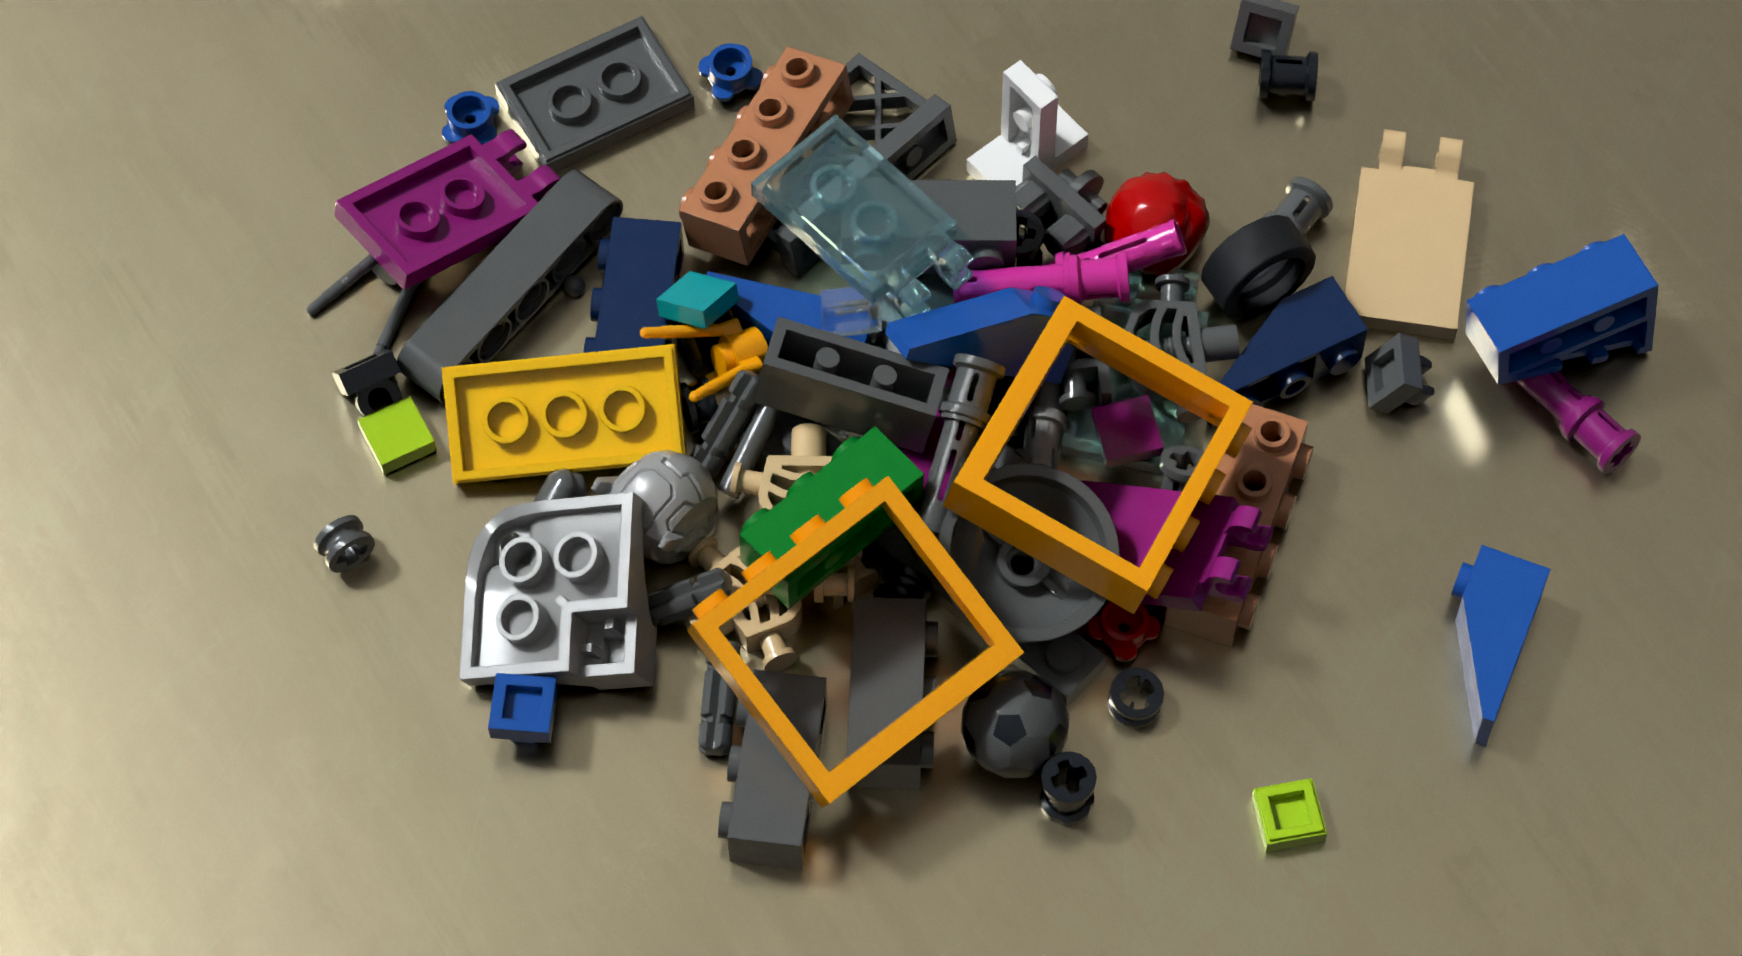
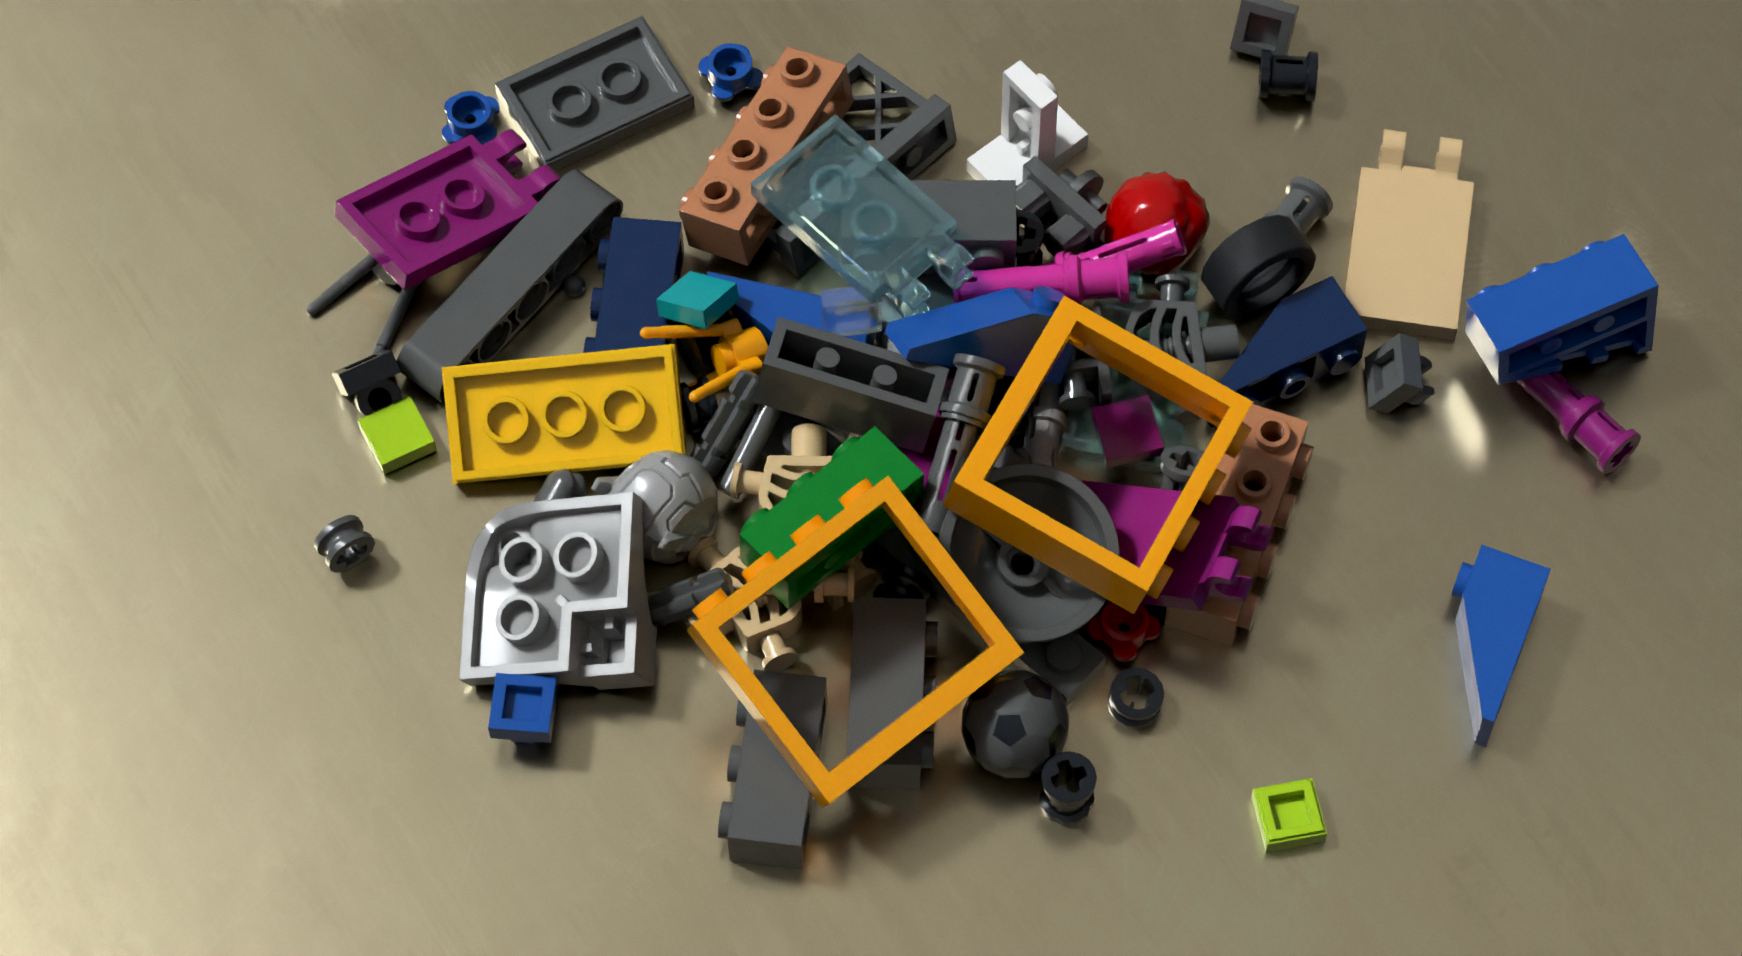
dark grey axle [698,641,741,756] -> none

